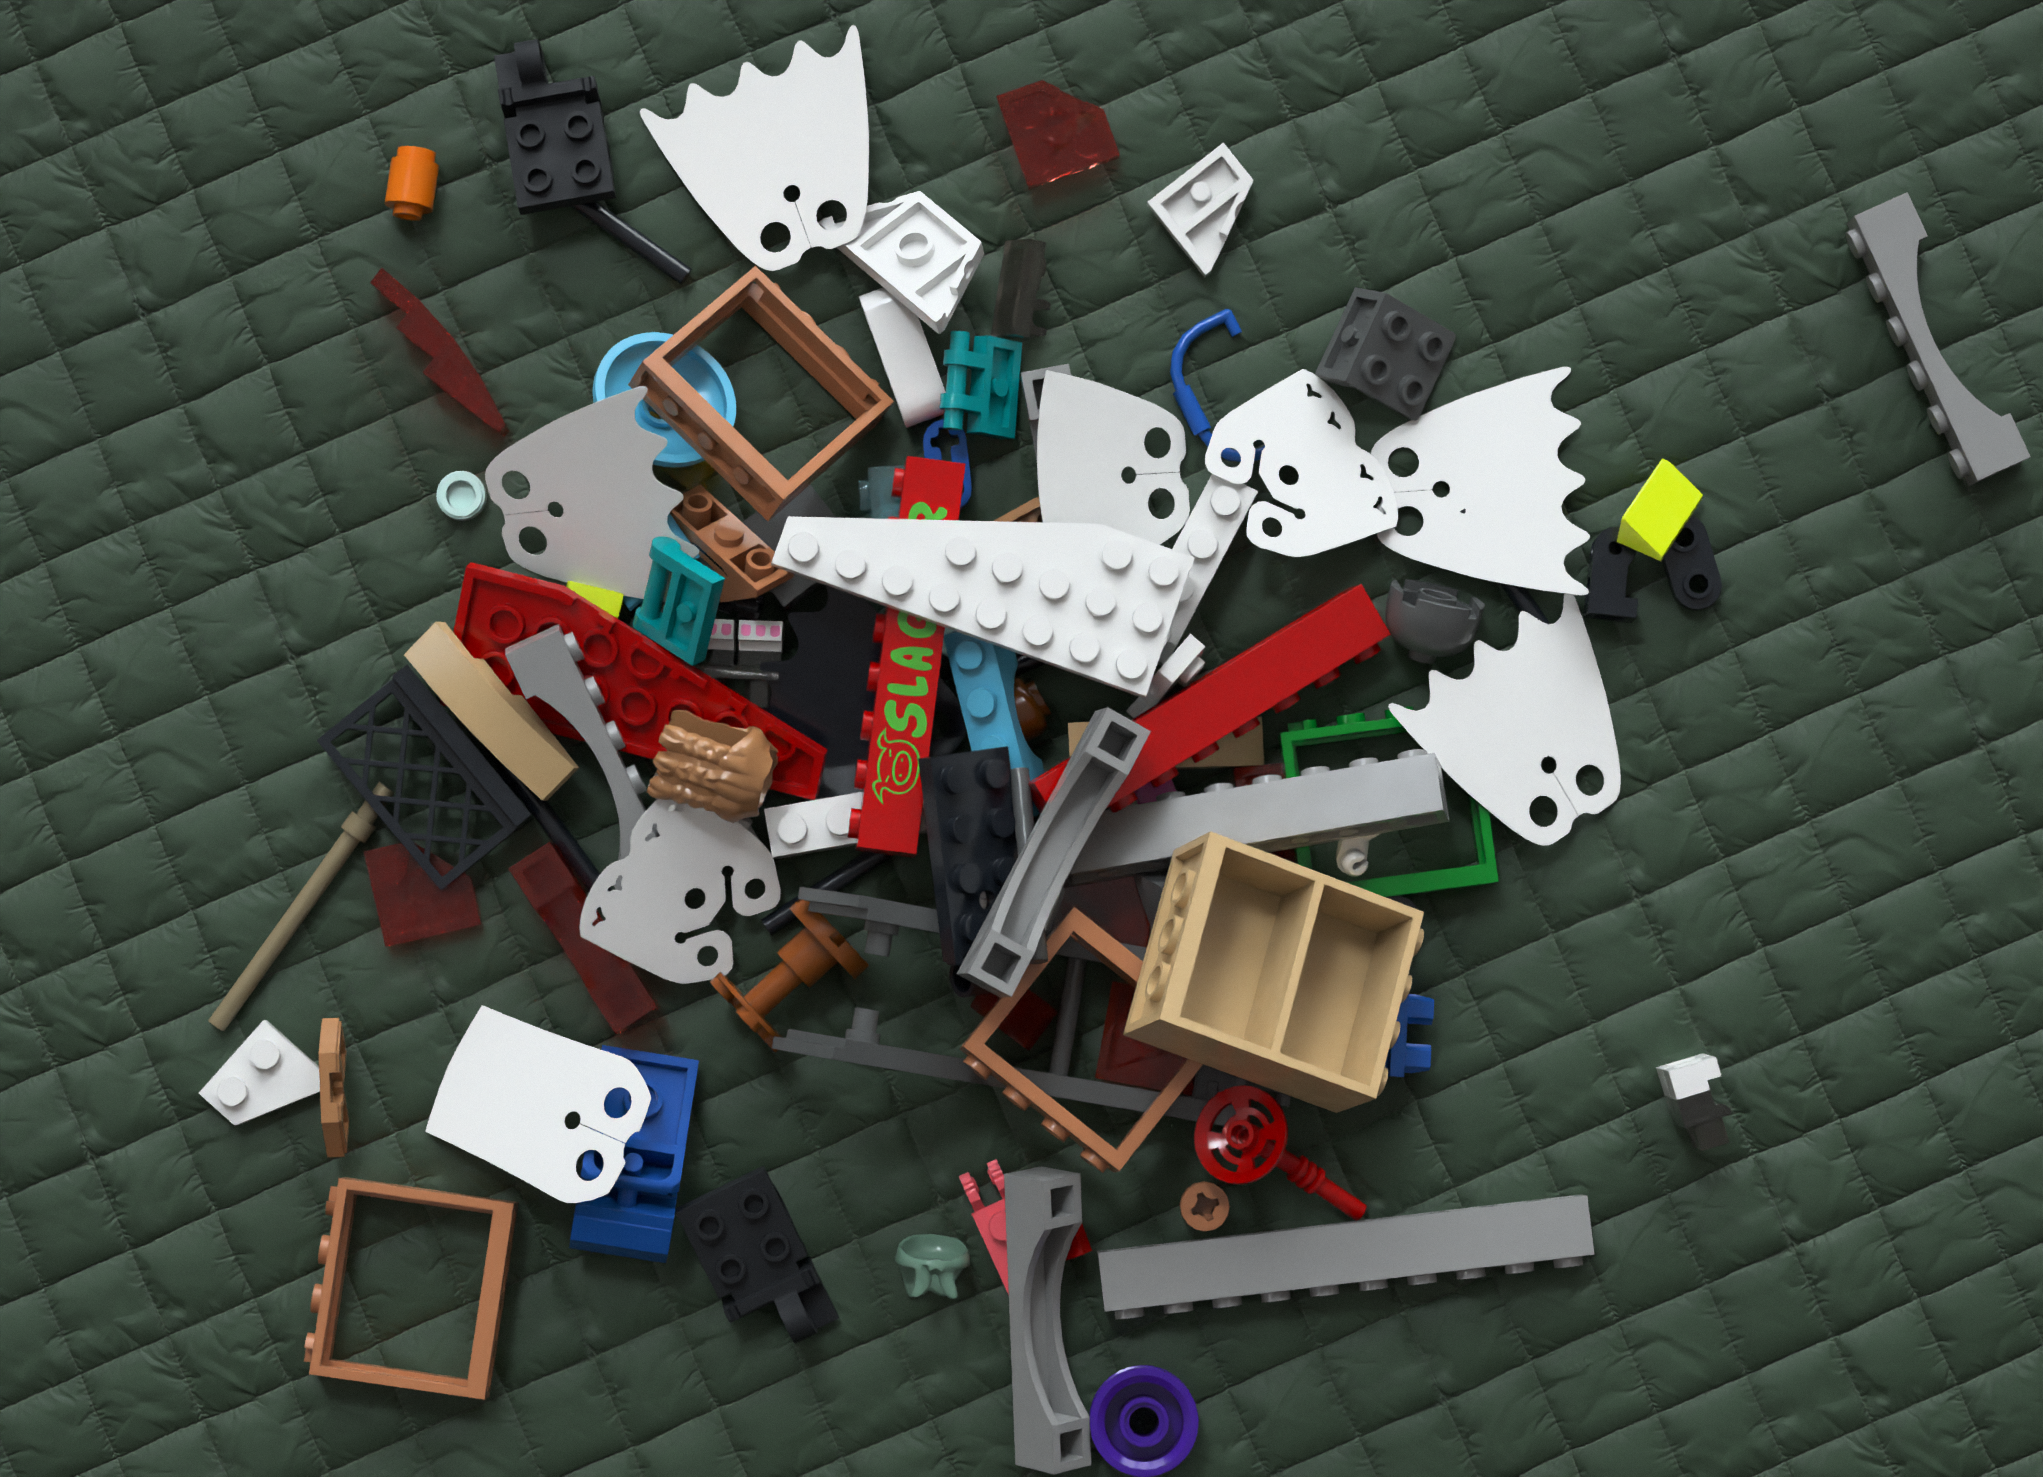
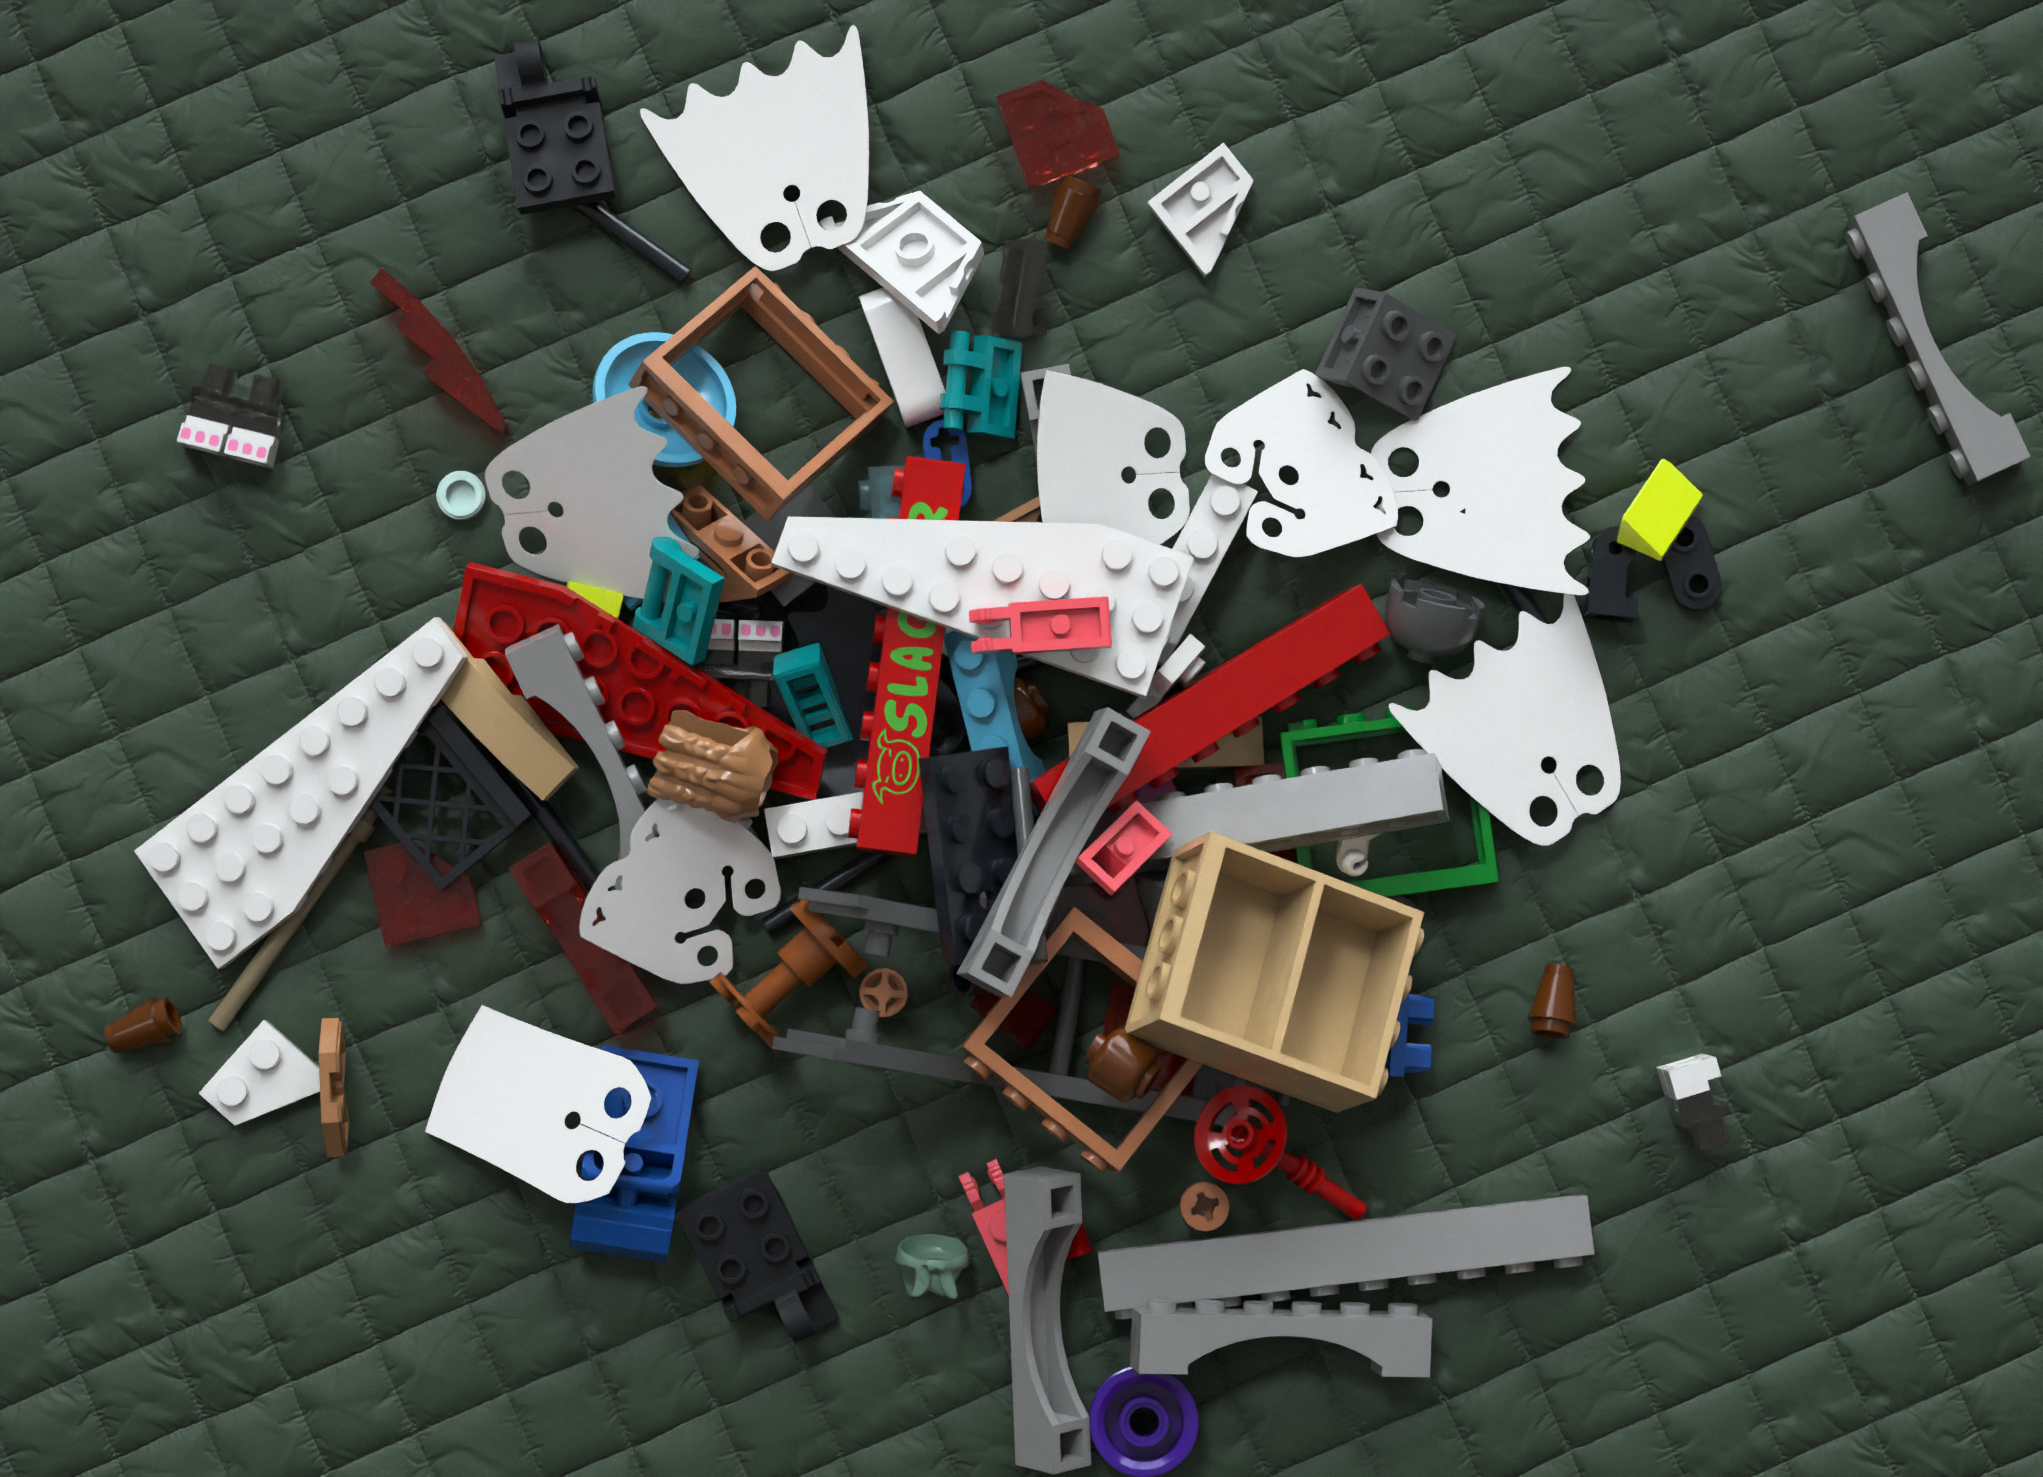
nougat window [304,1177,519,1400] -> none
orange brick [384,146,439,221] -> none
blue piece [1170,309,1265,462] -> none
none -> reddish brown cone [104,997,182,1053]
none -> white wing [134,617,468,969]
none -> hips [177,363,285,469]
none -> teal slope [773,643,853,748]
none -> nougat wheel [859,968,909,1017]
none -> coral hinge [969,596,1112,655]
none -> reddish brown cone [1044,174,1102,250]
none -> coral slope [1075,800,1172,896]
none -> reddish brown head [1084,1028,1162,1102]
none -> light grey arch [1130,1299,1432,1377]
none -> reddish brown cone [1527,964,1576,1039]

